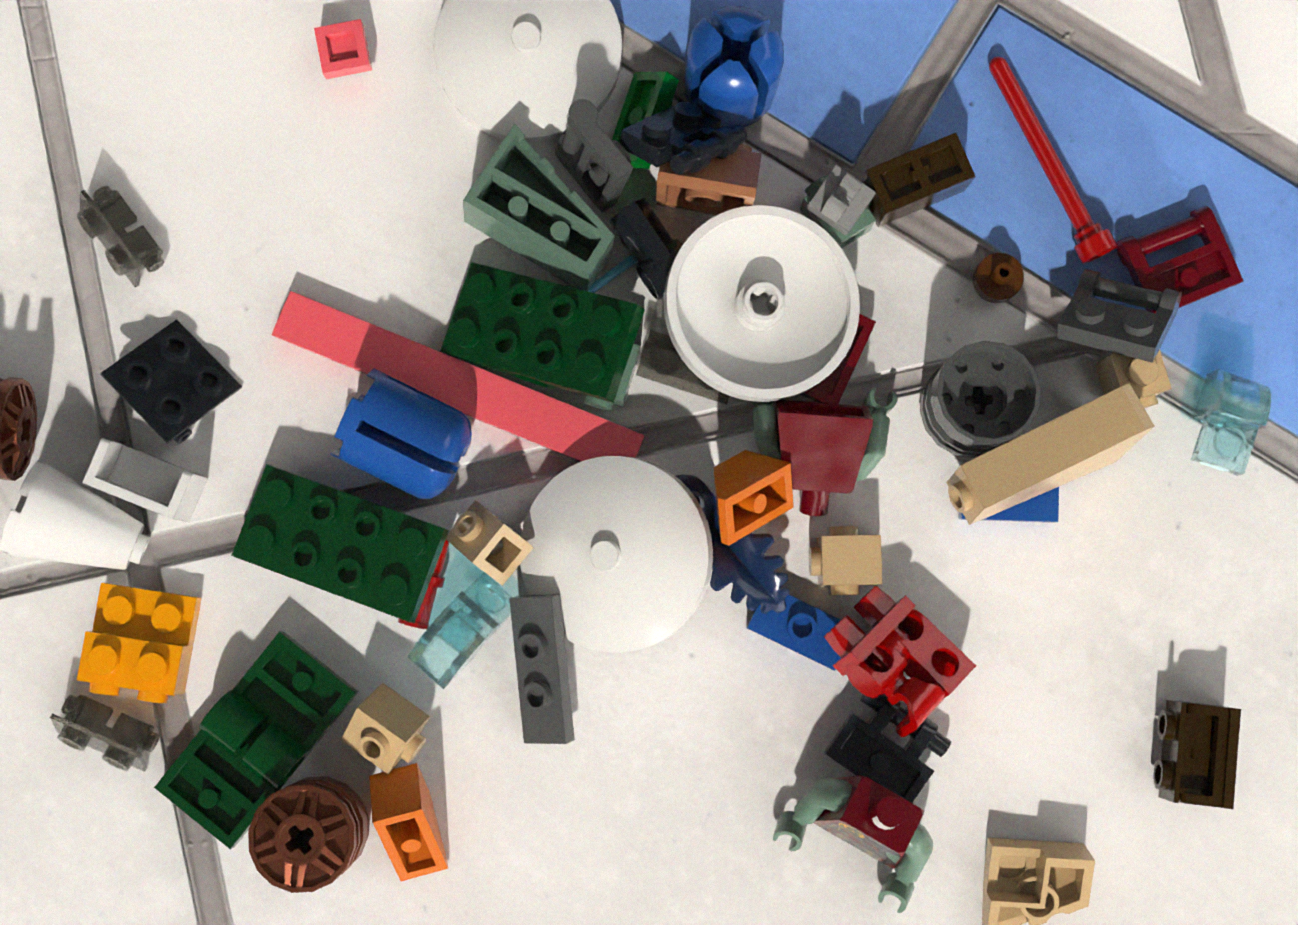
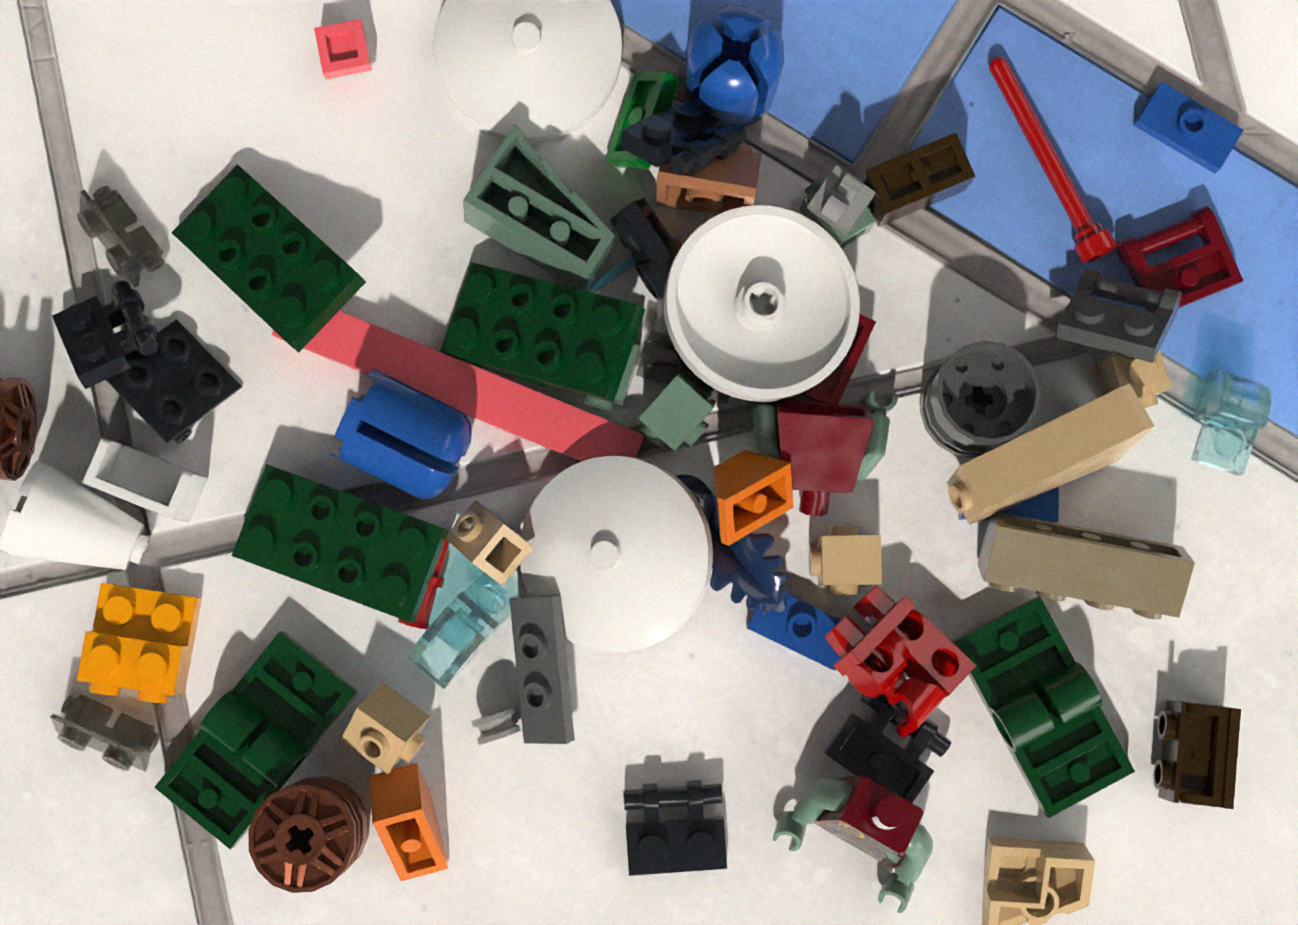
dark grey plate [555,99,633,213] -> none
reddish brown tile [973,253,1024,303] -> none
none -> black plate [52,281,158,389]
none -> dark green plate [171,164,366,353]
none -> light grey bush [471,707,521,745]
none -> black plate [623,780,727,876]
none -> sand green brick [638,369,716,451]
none -> dark green plate [951,596,1135,818]
none -> dark tan brick [978,512,1195,619]
none -> blue plate [1134,82,1244,174]

